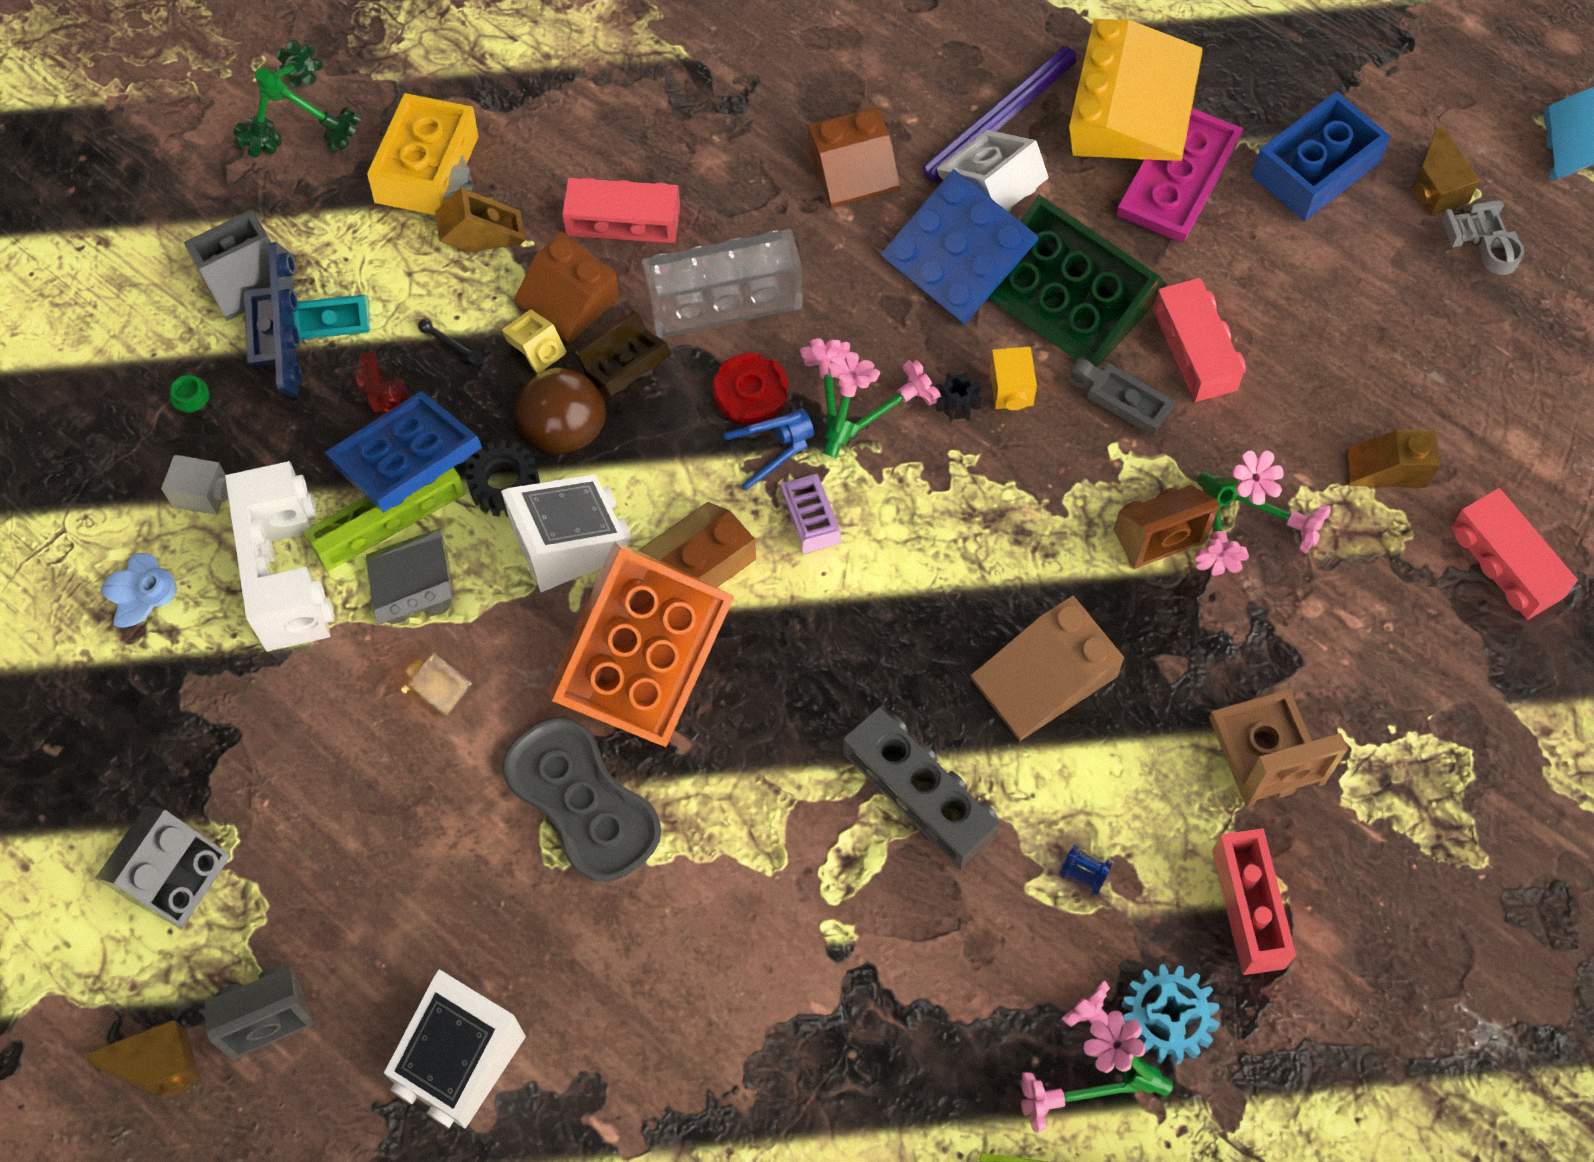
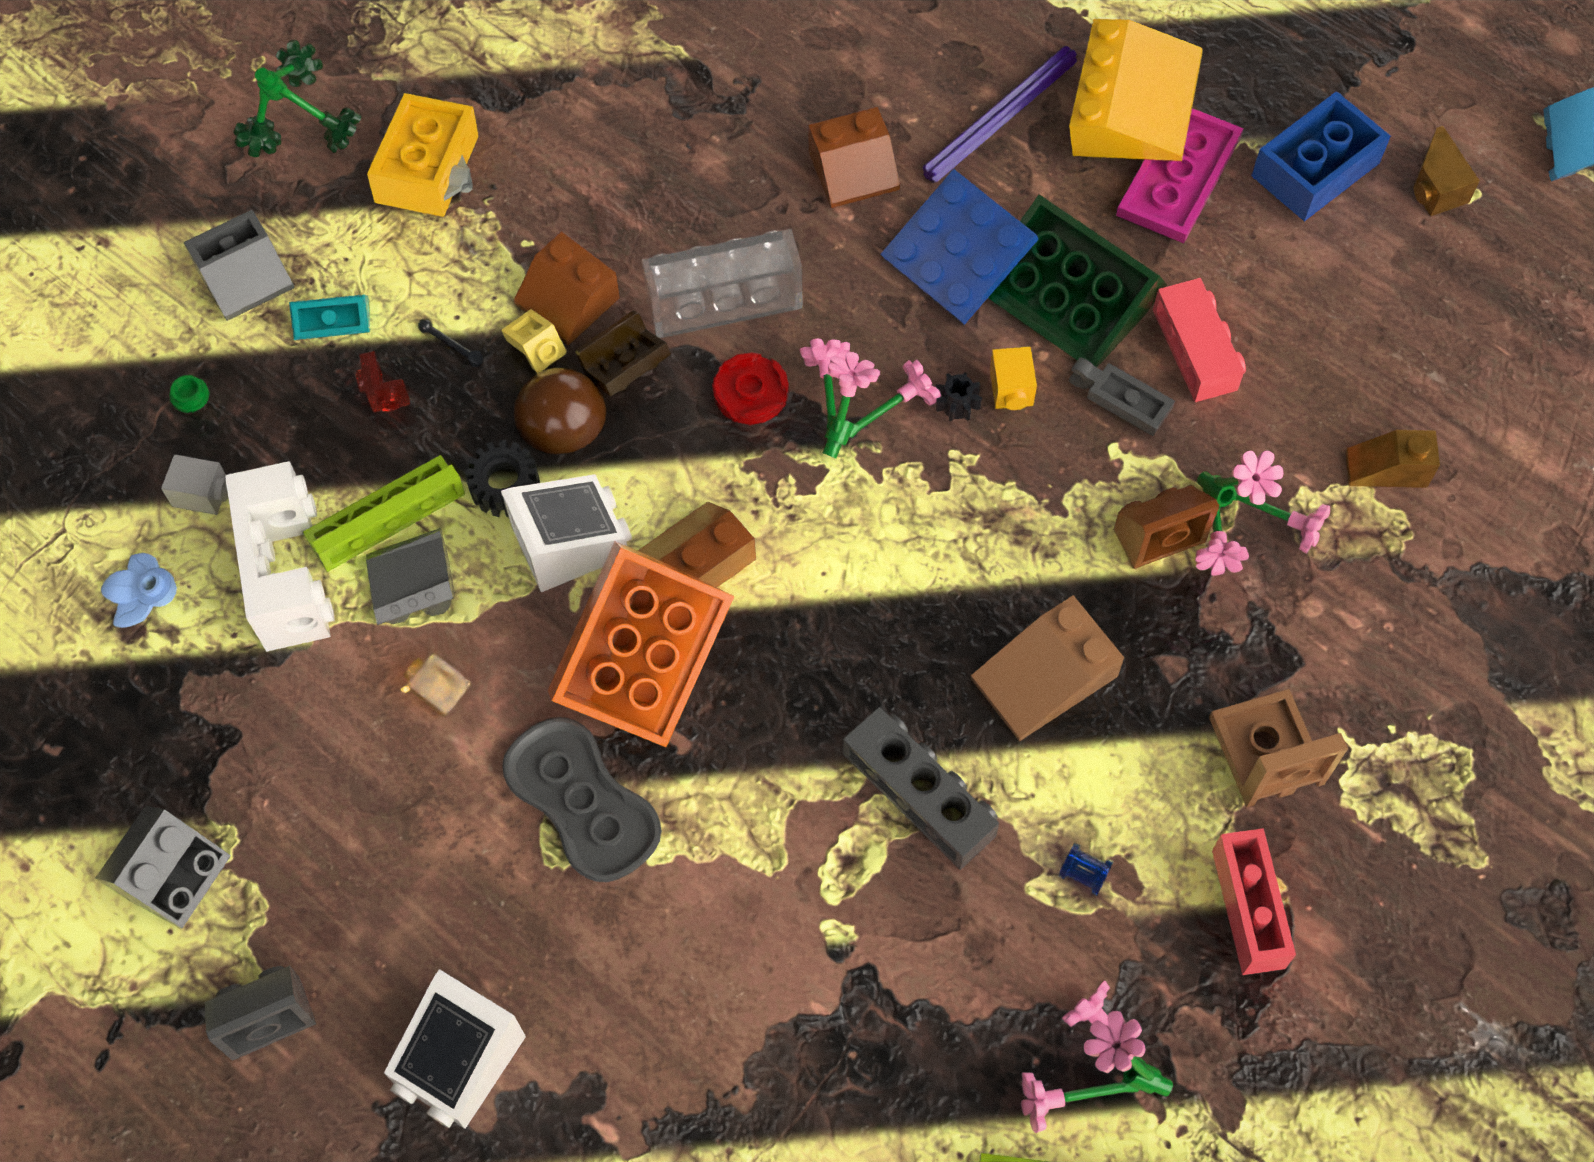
pearl gold slope [87,1020,200,1097] -> none
dark blue bracket [244,242,302,398] -> none
blue plate [324,391,482,513] -> none
pearl gold slope [435,188,525,252] -> none
coral brick [562,178,680,243] -> none
blue plant [724,408,814,491] -> none
lavender slope [780,474,841,554] -> none
white slope [937,130,1049,212] -> none
medium azure gear [1121,964,1220,1065] -> none
light grey piece [1441,201,1524,275] -> none
coral brick [1451,488,1578,620] -> none

